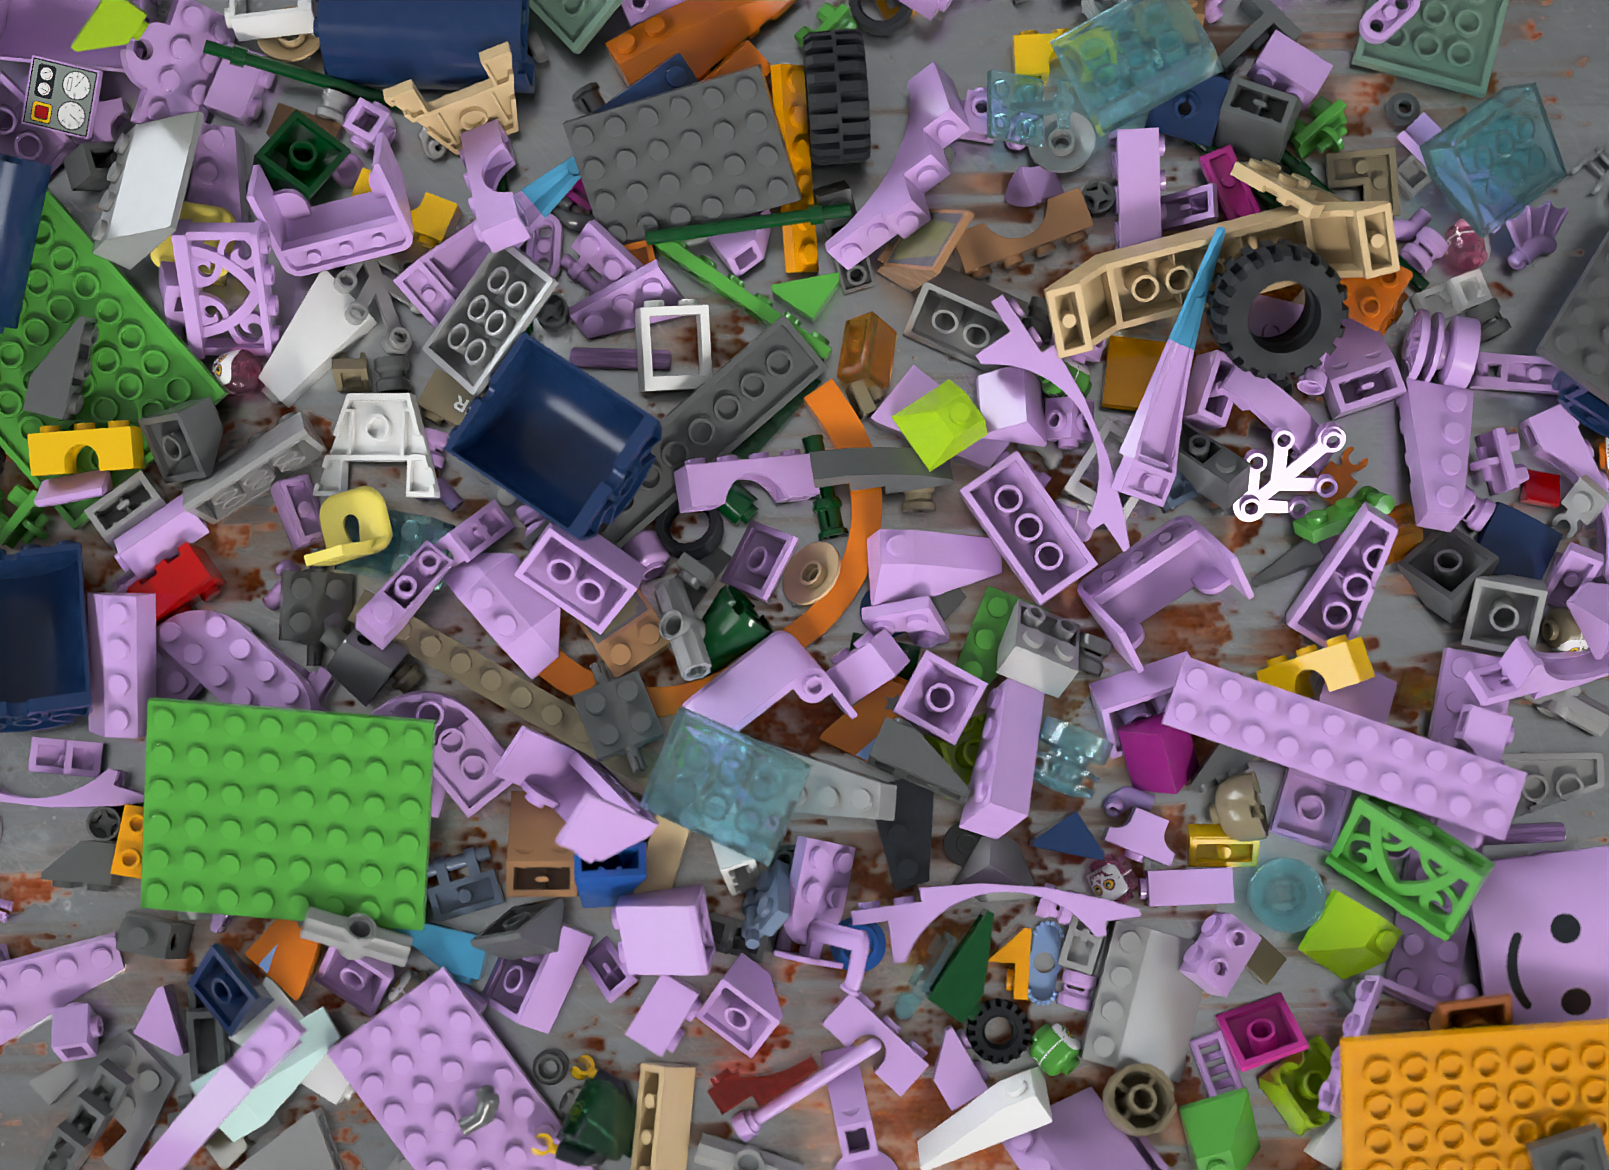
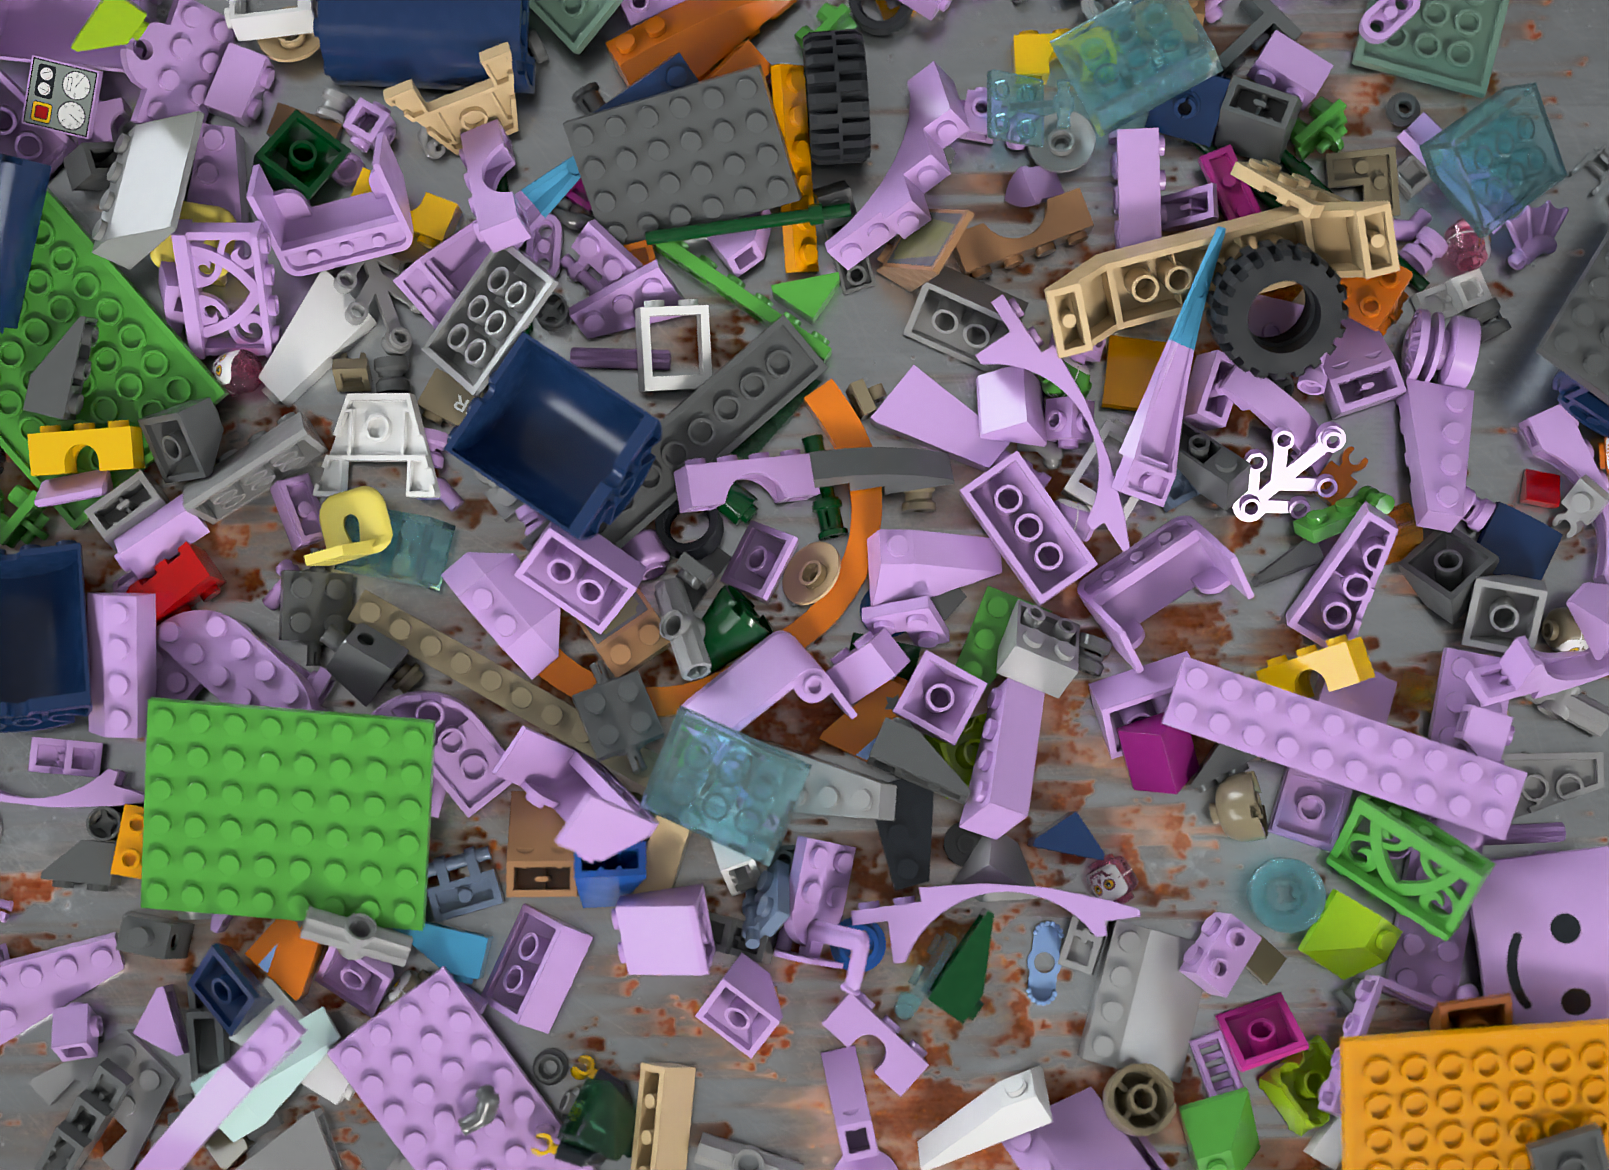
dark green bar [203,39,402,111] -> none
lavender slope [355,540,454,650] -> none
lavender hinge [433,500,515,567] -> none
dark grey slope [470,897,564,960] -> none
lavender slope [582,936,642,1004] -> none
lavender brick [625,975,703,1057] -> none
clear red slope [707,1053,819,1115] -> none
lavender piece [731,1038,881,1142] -> none
clear orange panel [837,311,897,389] -> none
lime slope [892,379,988,472] -> none
lavender slope [932,1024,990,1111] -> none
black tyre [966,998,1031,1064] -> none
light orange slope [988,927,1031,1000] -> none
dark grey wheel [1022,296,1052,342] -> none
bright green head [1029,1023,1082,1076] -> none
clear light blue wheel [1033,716,1114,800] -> none
lavender wheel [1035,882,1079,927] -> none
lavender wheel [1056,968,1098,1012] -> none
dark grey wheel [1082,179,1115,219] -> none
lavender brick [1101,807,1175,866] -> none
lavender arm [1103,786,1156,817] -> none
lavender brick [1138,867,1234,907] -> none
yellow slope [1187,824,1260,867] -> none
lavender hips [1469,427,1529,496] -> none
lavender plate [1470,352,1560,395] -> none
lavender slope [1545,542,1604,607] -> none

